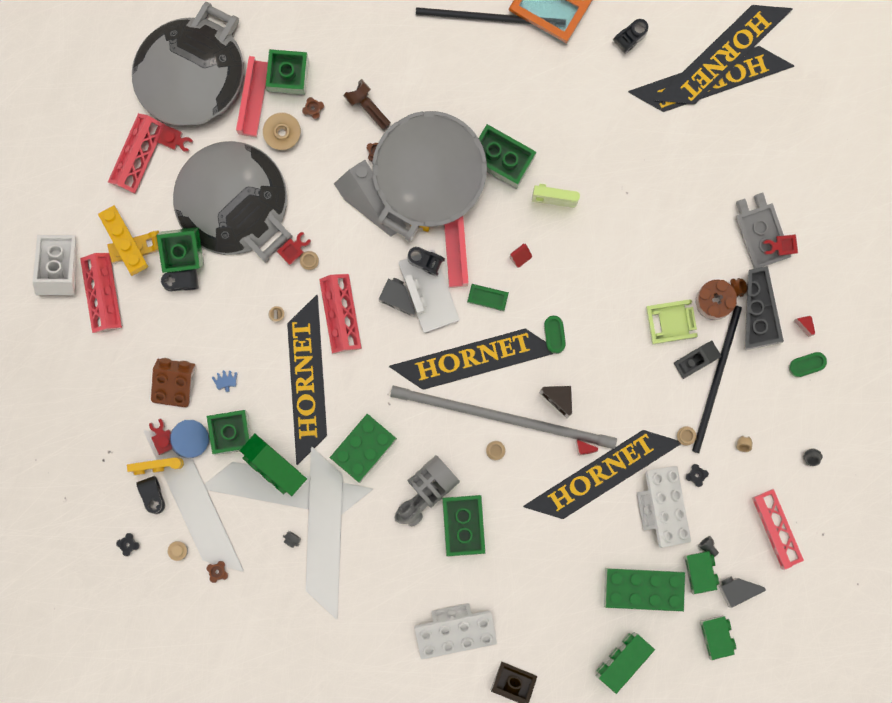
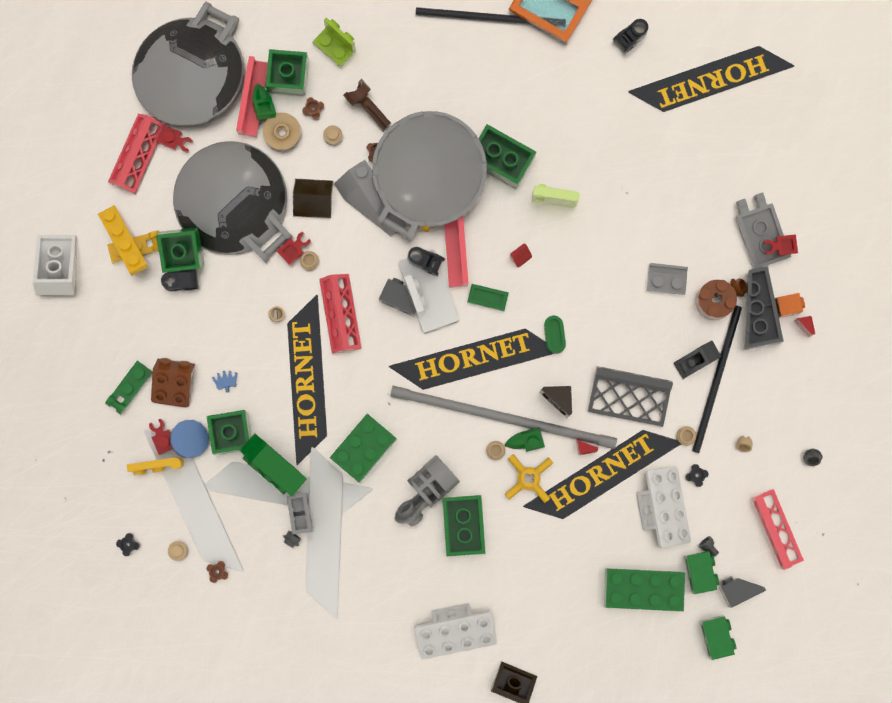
coral fence [80,253,122,333] -> none
black piece [136,476,165,514] -> none
green brick [595,632,655,694] -> none
yellowish green container [646,299,698,345] -> none
black sticker [654,5,793,104] -> none
green tile [789,352,827,377] -> none
none -> green plate [105,360,153,415]
none -> green plate [252,84,276,120]
none -> light grey brick [287,493,313,535]
none -> dark brown slope [293,179,333,219]
none -> lime bracket [312,18,356,68]
none -> tan plate [323,125,342,144]
none -> yellow bar [504,454,553,503]
none -> green plate [505,427,545,452]
none -> dark grey fence [588,366,673,427]
none -> light grey plate [647,263,688,295]
none -> orange brick [775,293,805,318]

